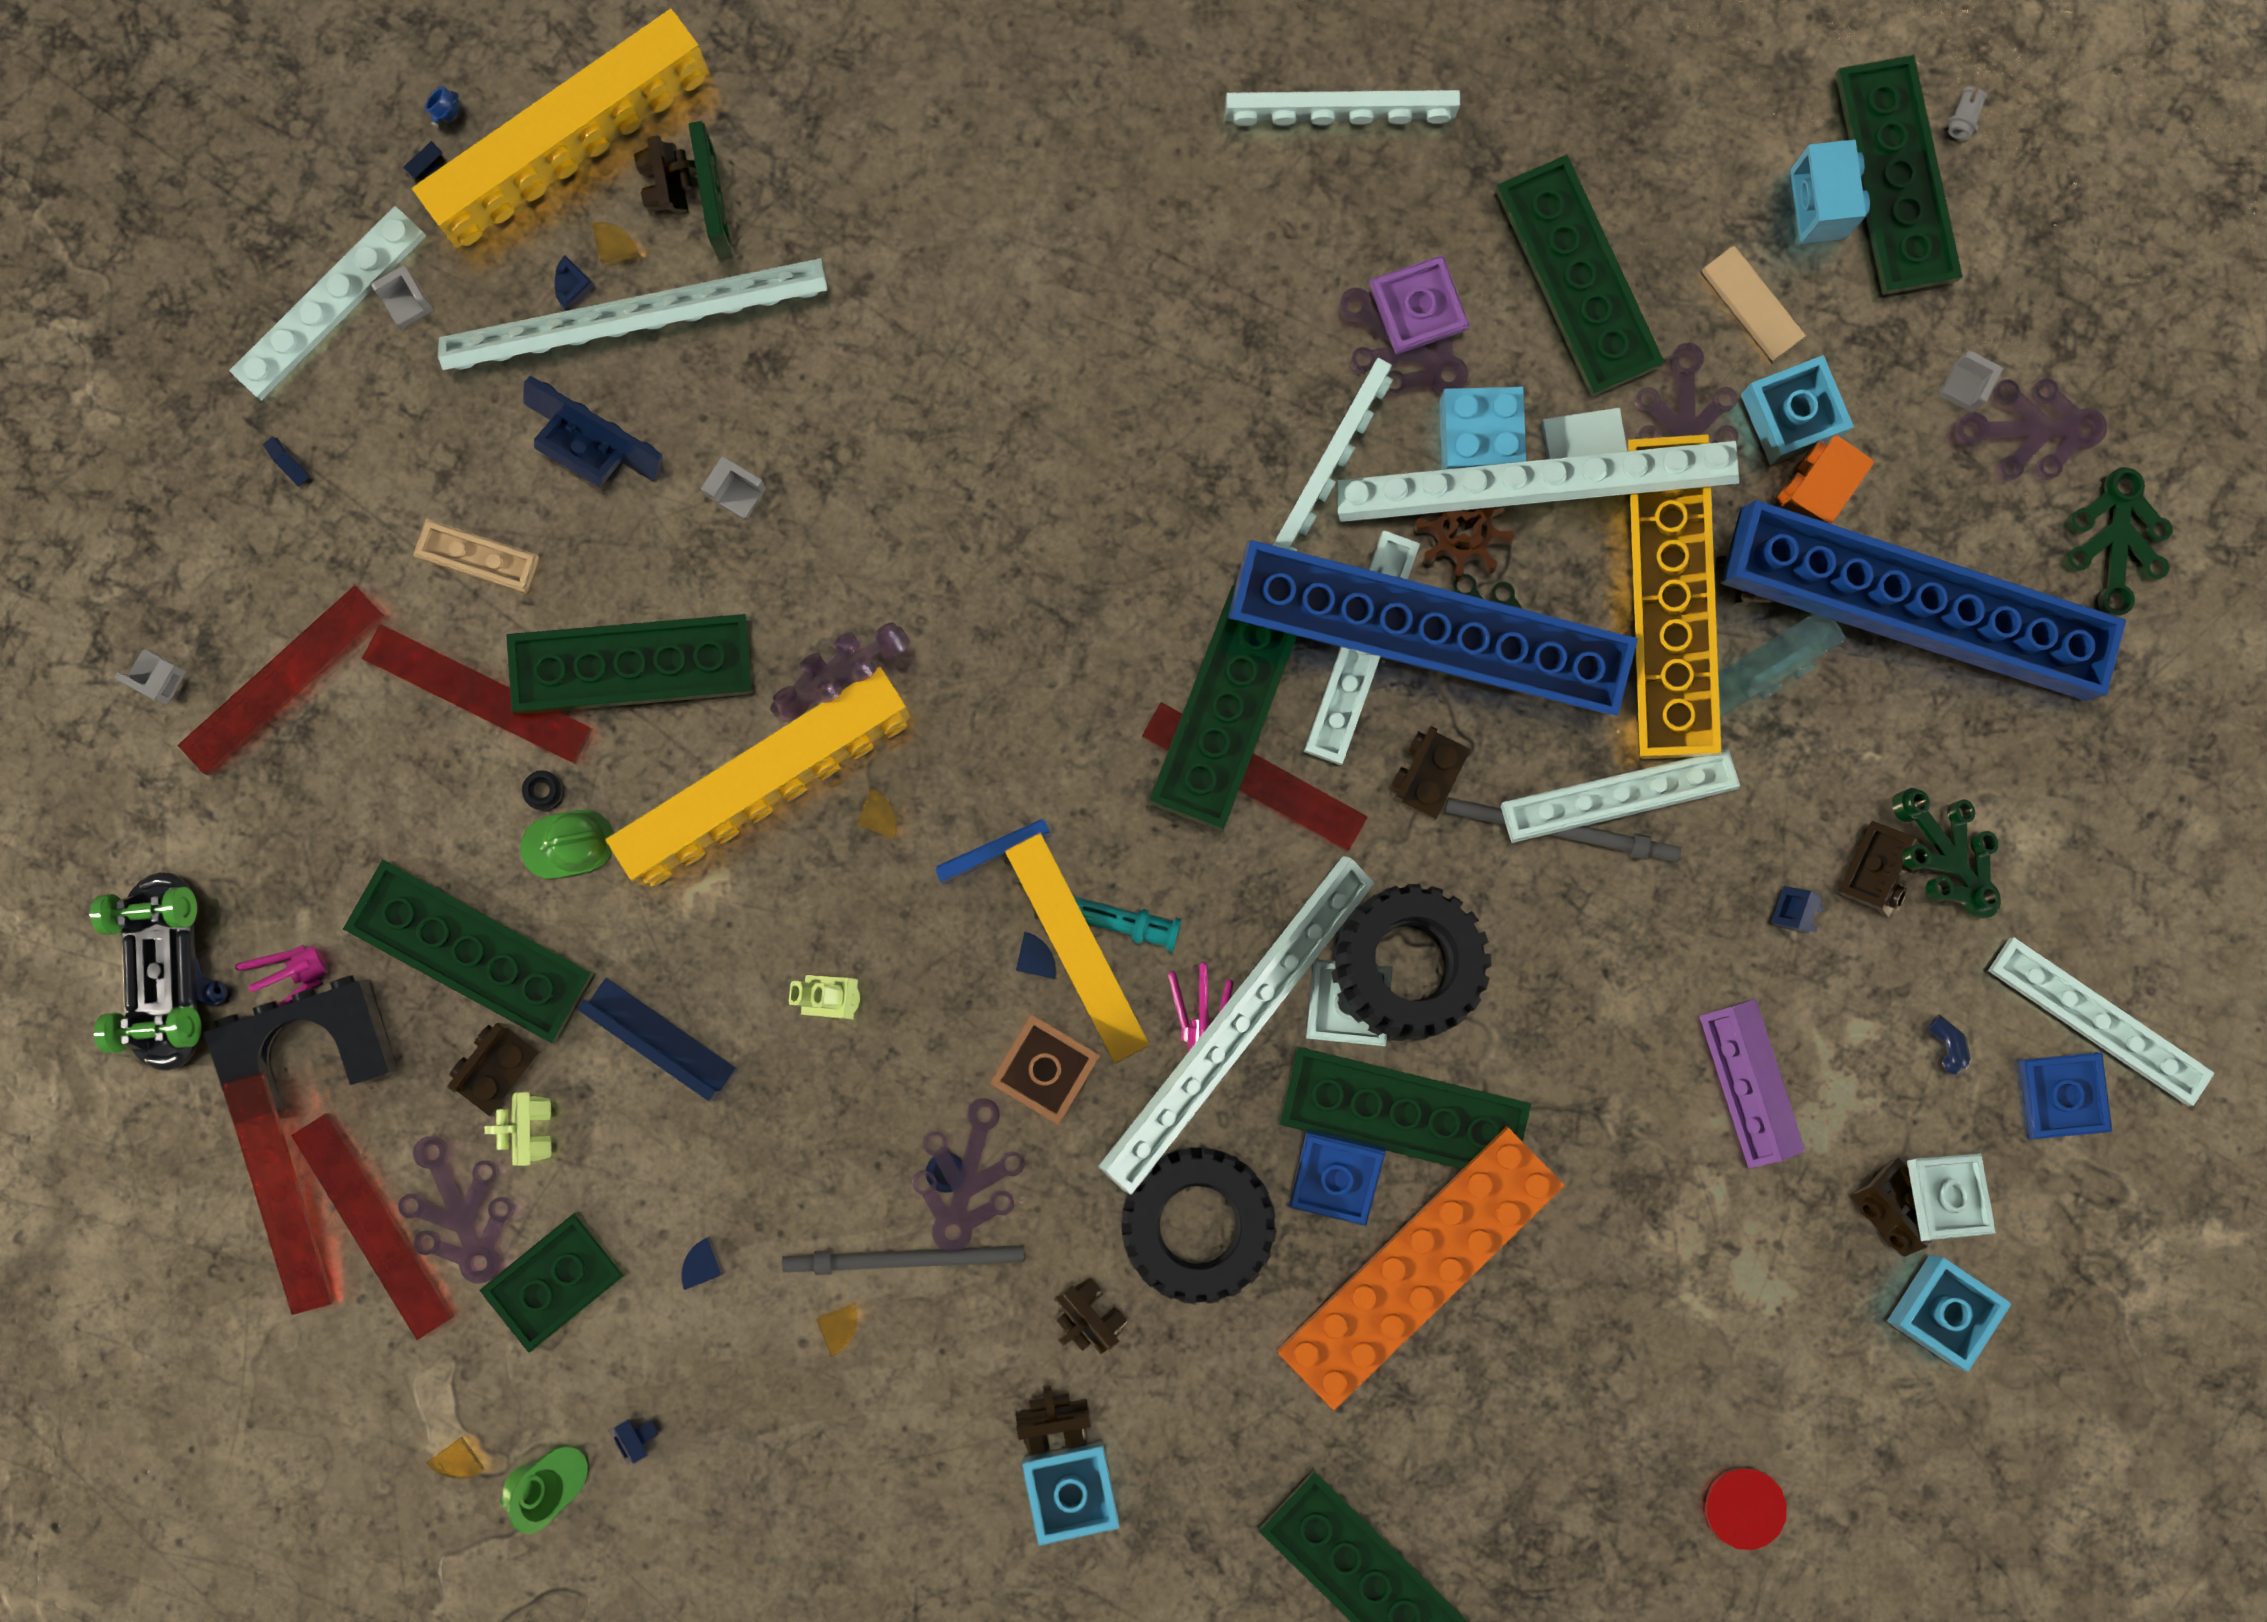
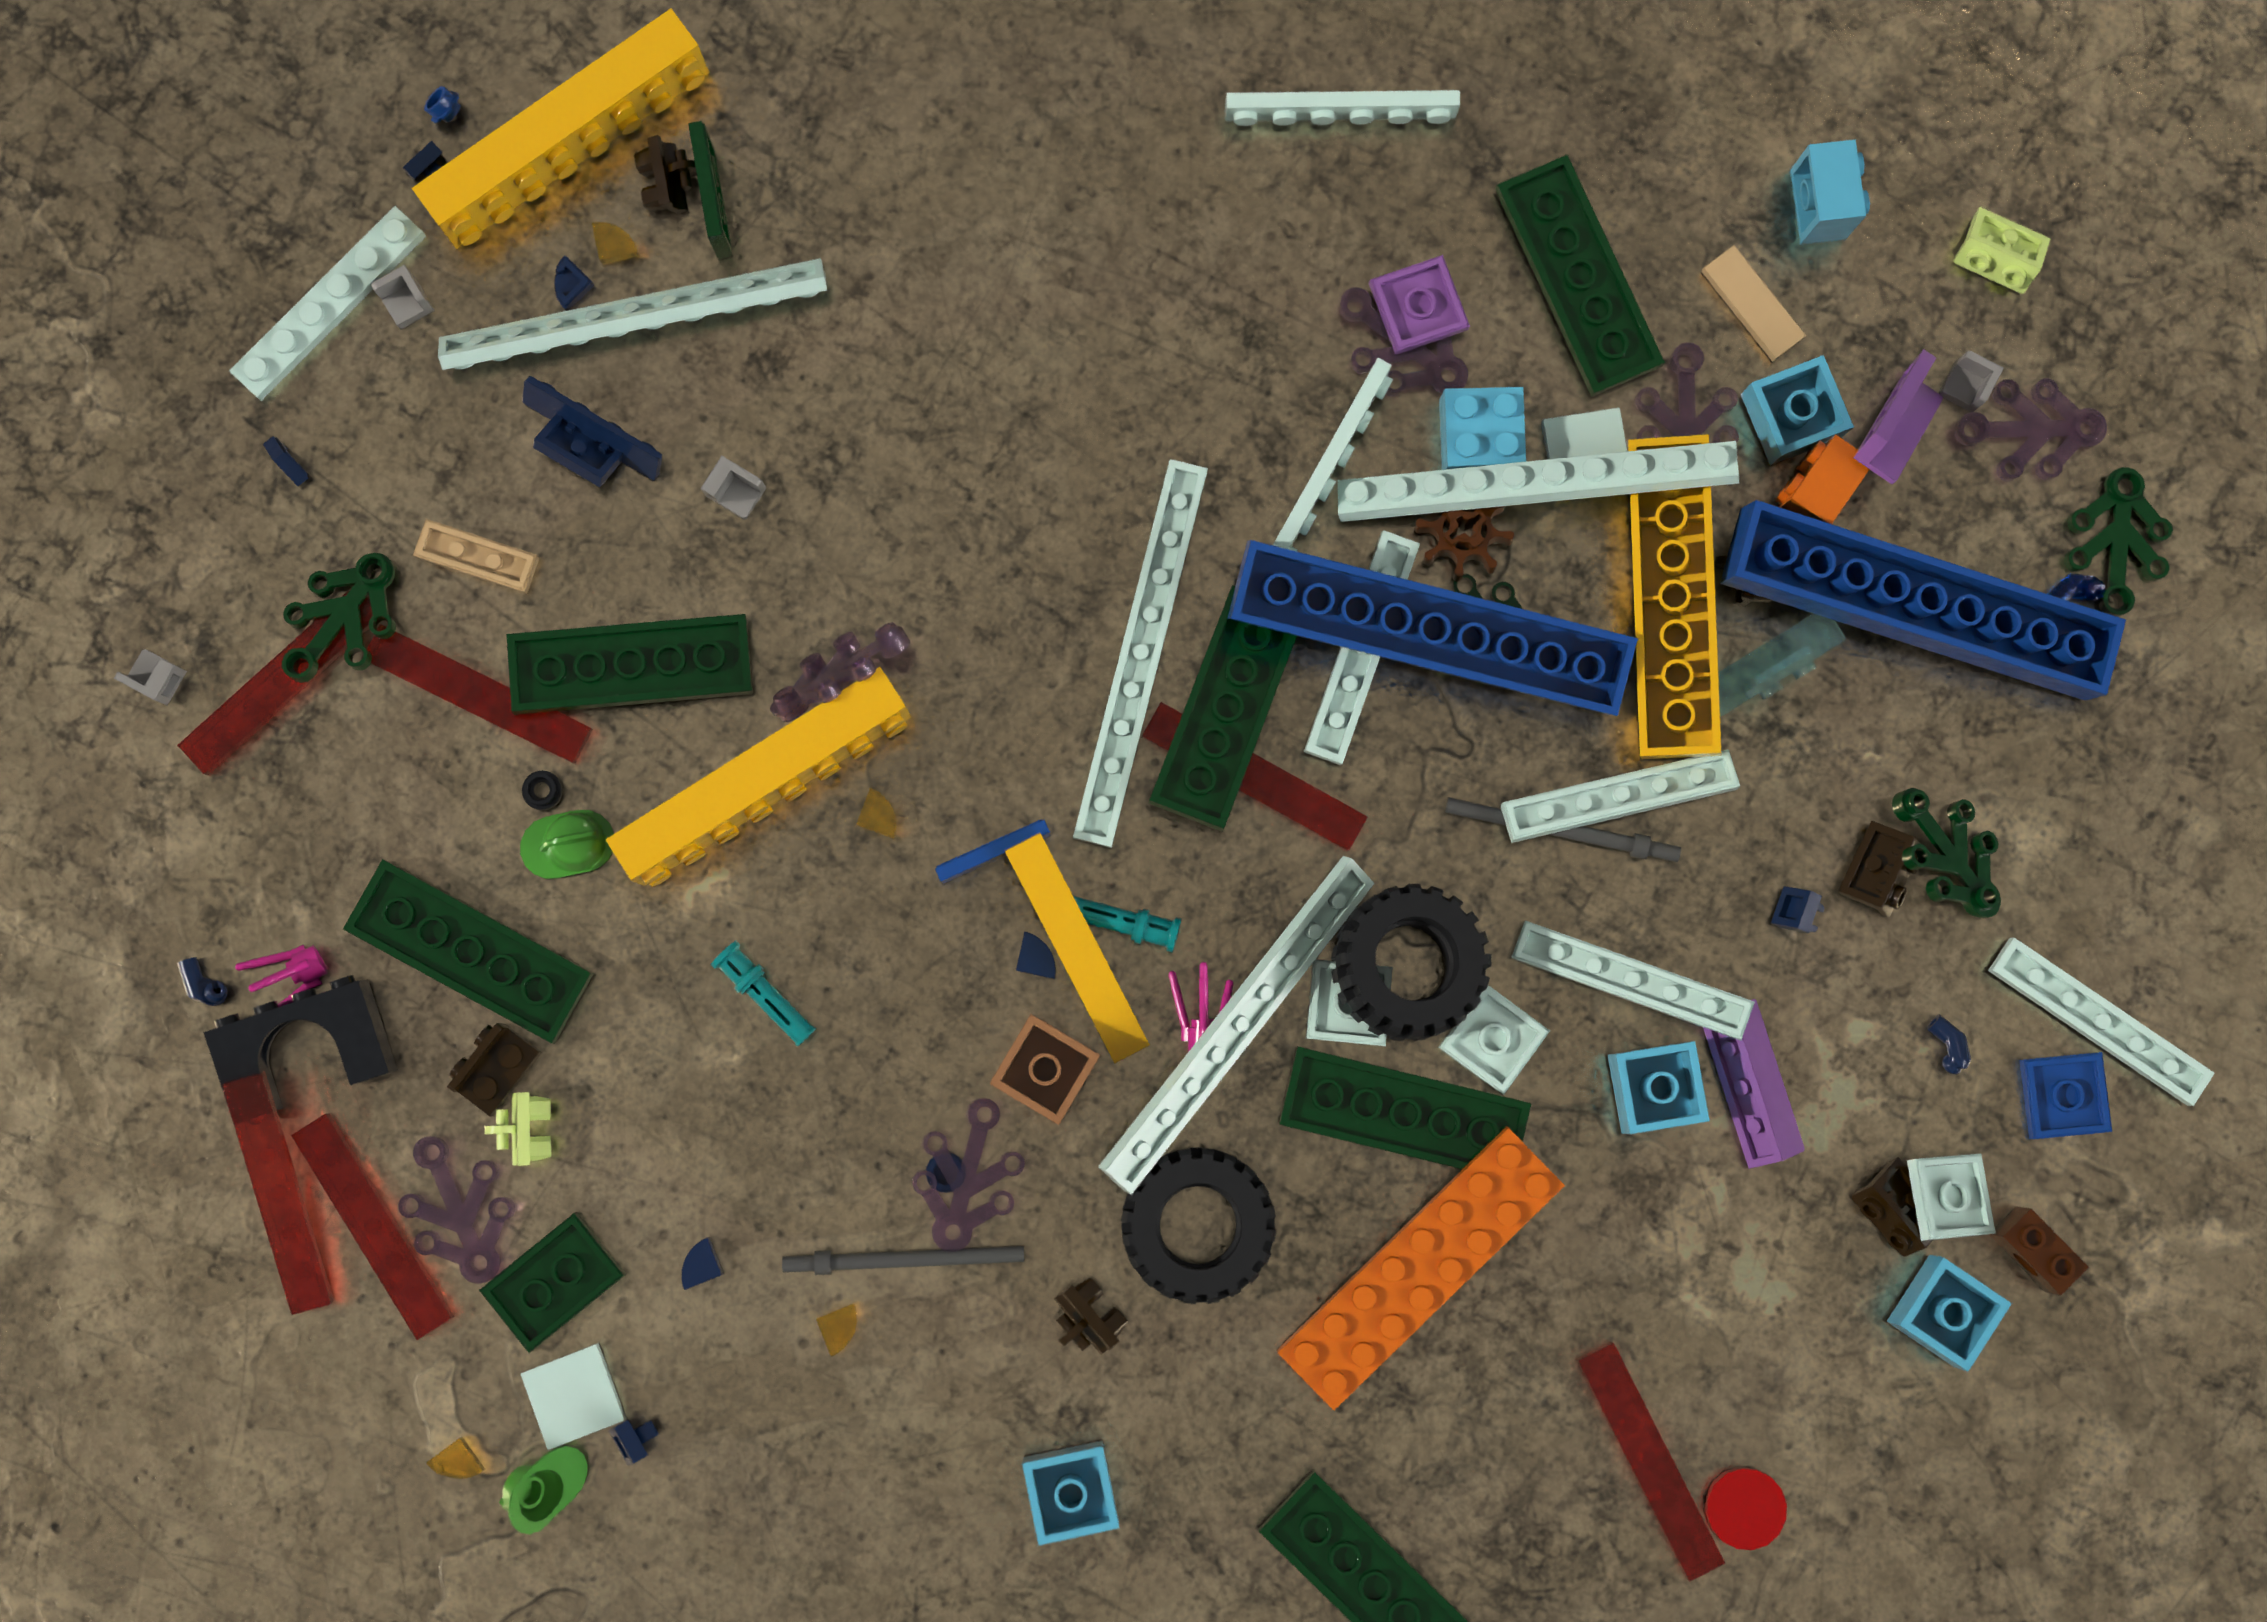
black piece [90,872,201,1070] -> none
dark blue fence [577,977,738,1101] -> none
yellowish green hips [788,975,860,1019] -> none
dark brown hips [1016,1384,1091,1455] -> none
blue tile [1288,1129,1386,1226] -> none
dark brown bracket [1391,726,1471,821] -> none
dark green plate [1835,55,1963,295] -> none
light grey pin [1947,87,1987,140] -> none
none -> dark green plant [282,553,396,683]
none -> light aqua tile [521,1343,626,1450]
none -> teal pin [710,940,816,1047]
none -> light aqua plate [1073,459,1208,848]
none -> light aqua tile [1438,985,1550,1095]
none -> light aqua tile [1511,920,1755,1041]
none -> clear red tile [1576,1342,1725,1582]
none -> medium azure brick [1608,1041,1710,1134]
none -> medium lavender panel [1854,349,1943,484]
none -> yellowish green bracket [1954,207,2051,293]
none -> reddish brown brick [1989,1206,2089,1296]
none -> clear blue arm [2048,574,2106,601]

